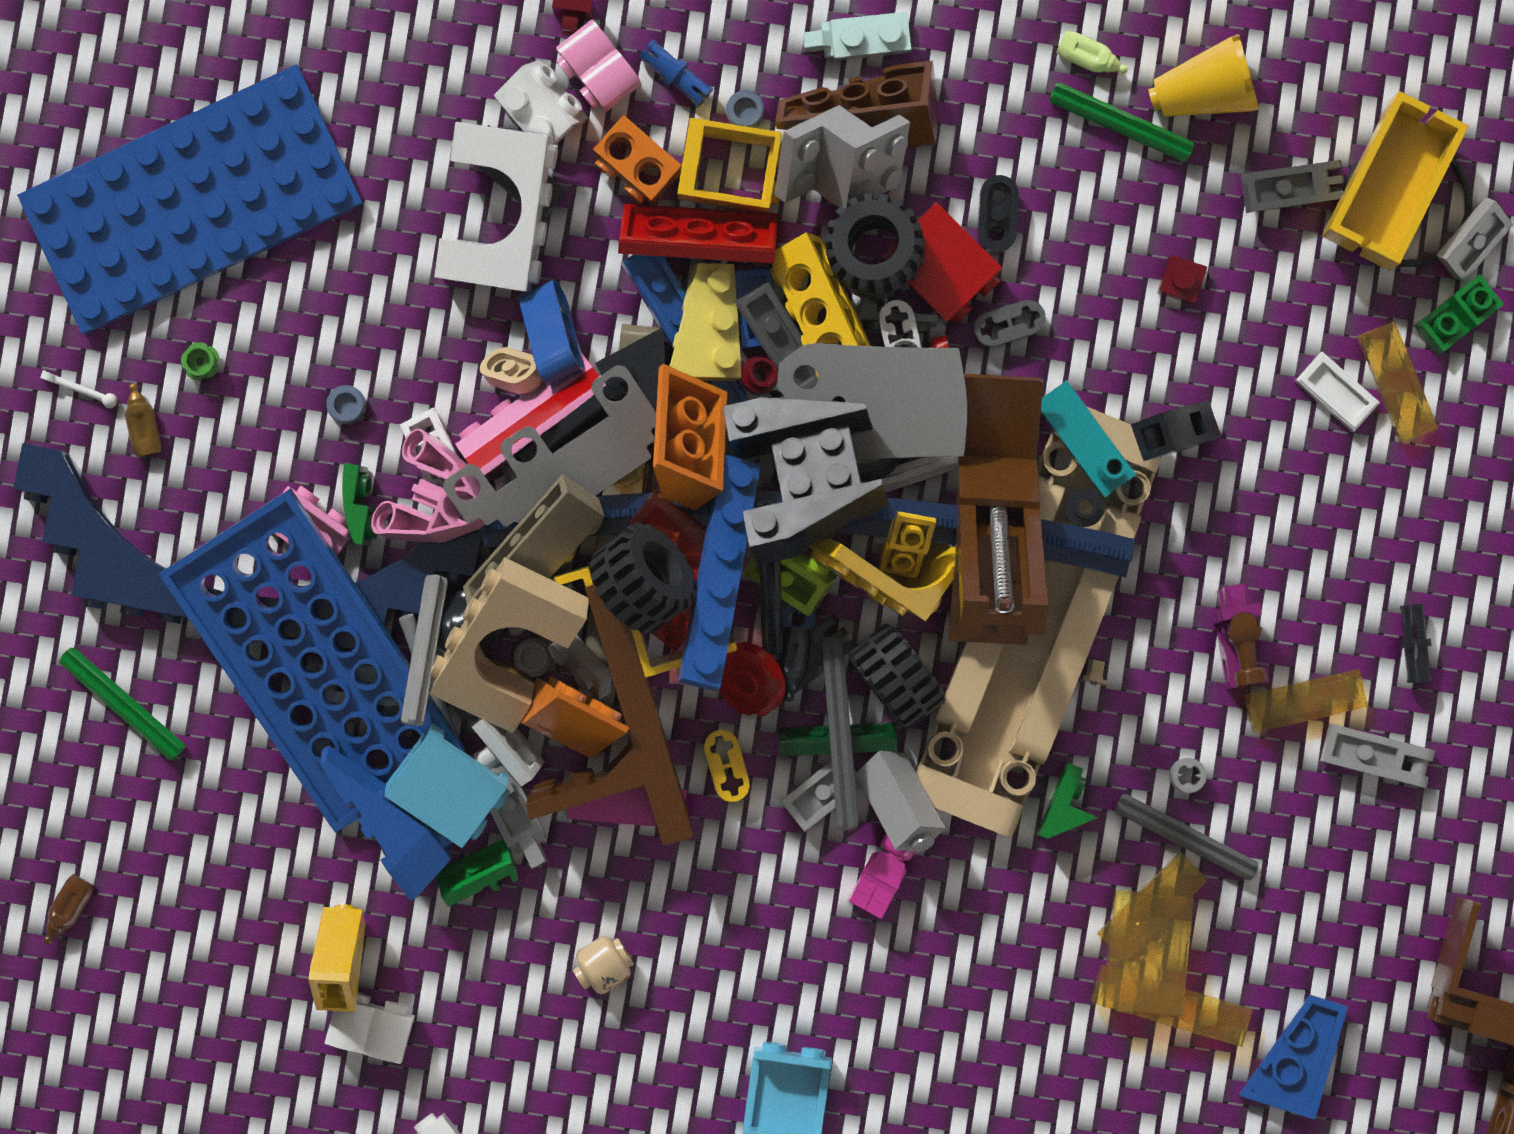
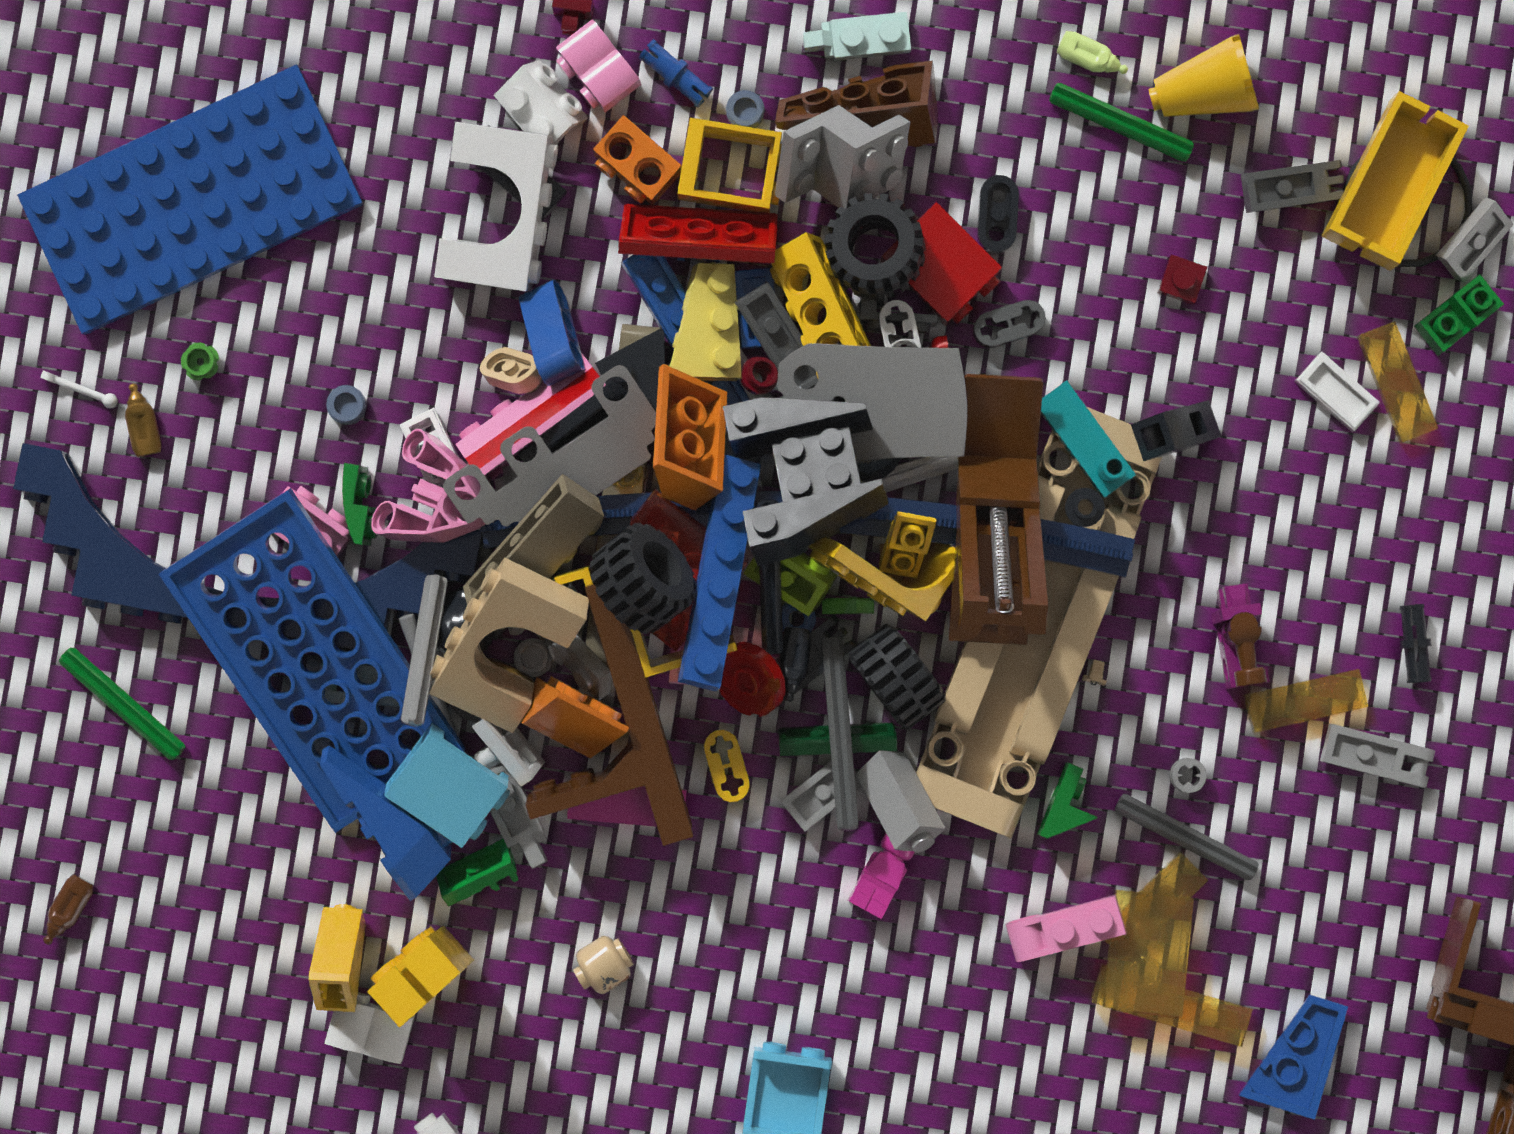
none -> yellow piece [367,925,474,1028]
none -> bright green tile [822,597,874,614]
none -> bright pink plate [1005,895,1127,962]

